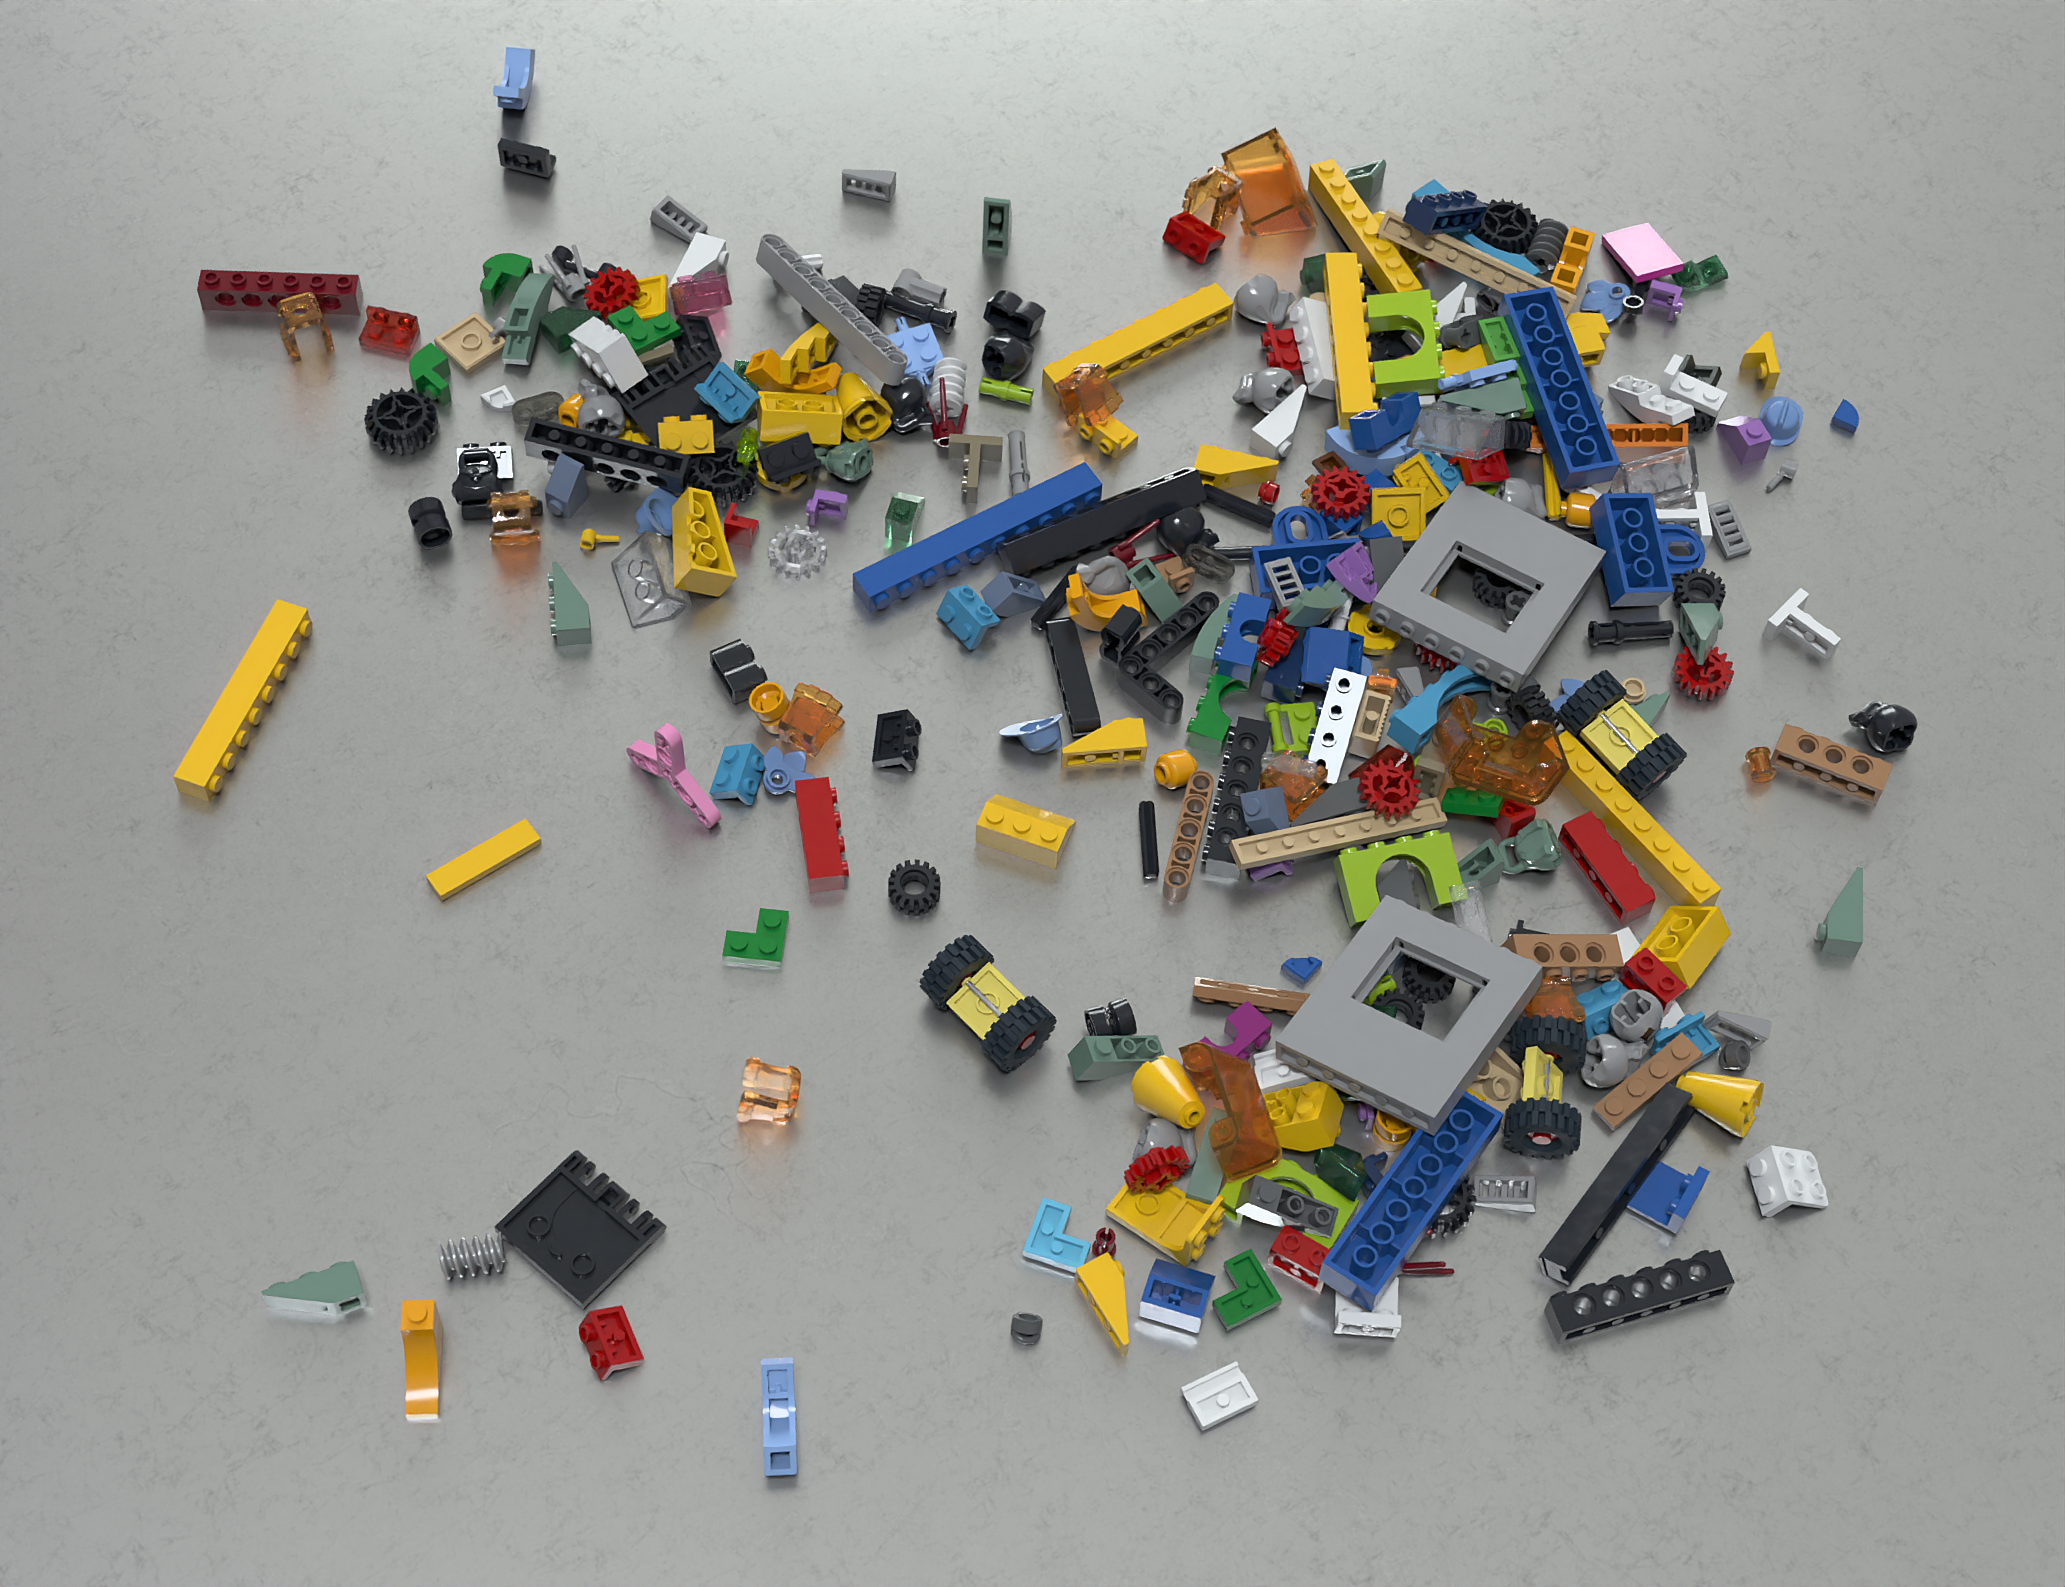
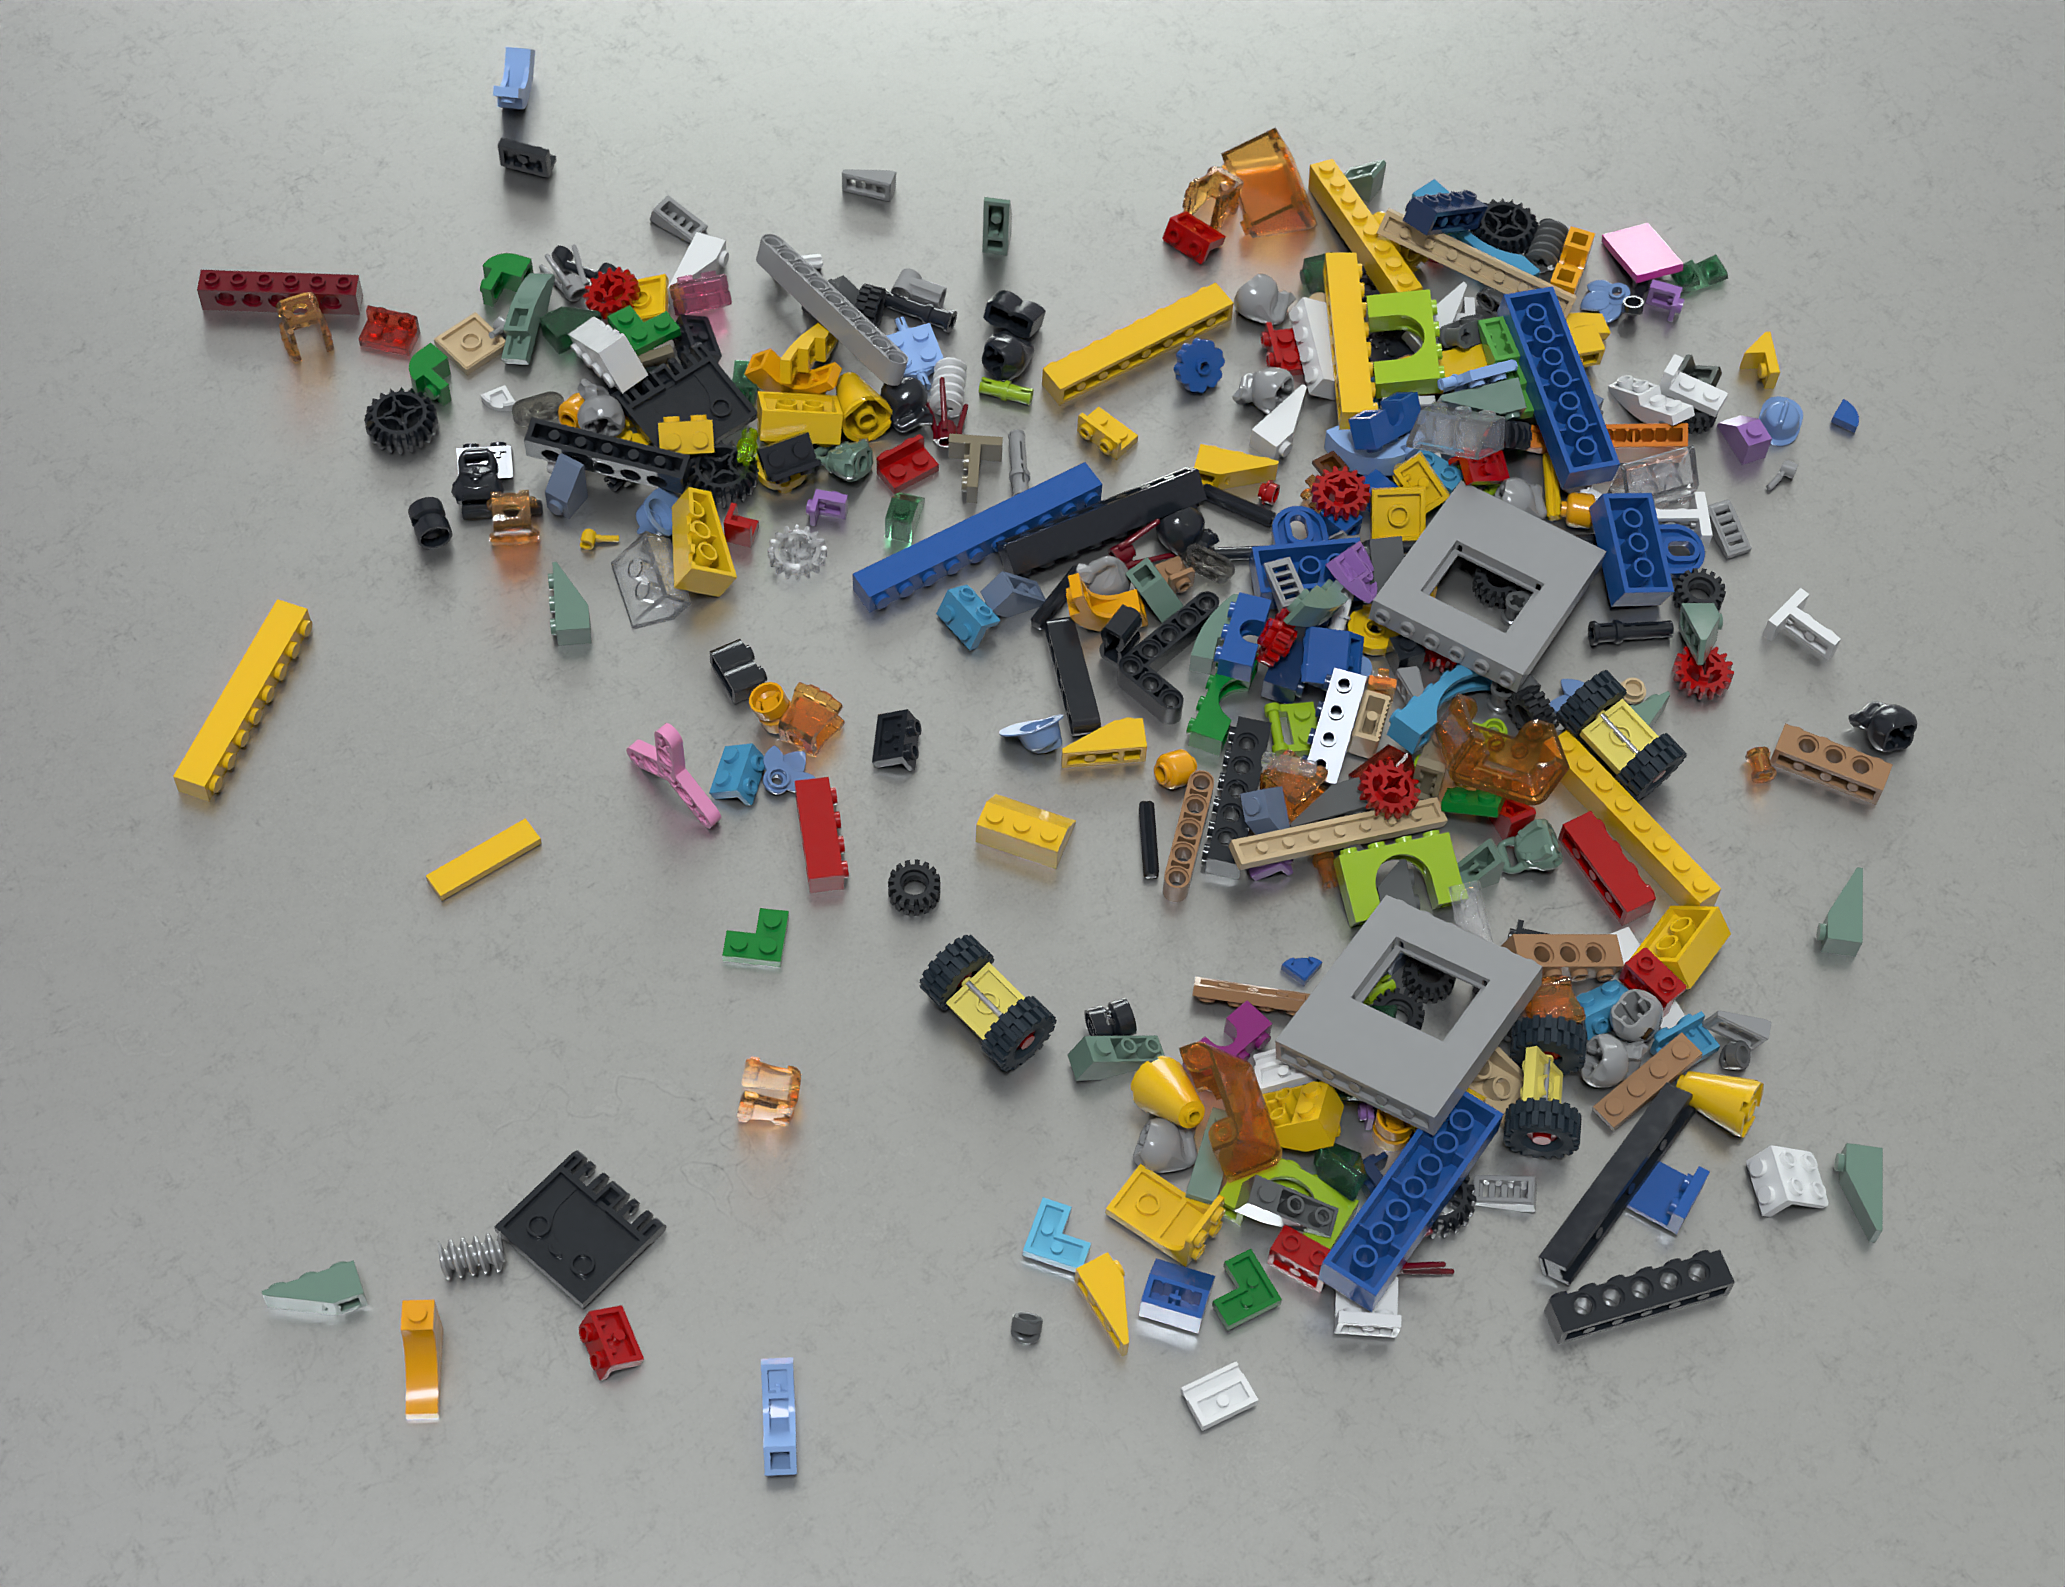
dark azure bracket [694,362,761,424] -> none
clear orange piece [1053,363,1124,426] -> none
dark red pin [1092,1227,1116,1258] -> none
red gear [1123,1145,1190,1193] -> none
blue tile [1358,520,1393,542] -> none
none -> red bracket [876,434,939,495]
none -> blue plant [1174,338,1225,393]
none -> clear orange pin [1312,851,1339,889]
none -> black brick [1385,635,1426,676]
none -> sand green slope [1834,1143,1883,1243]

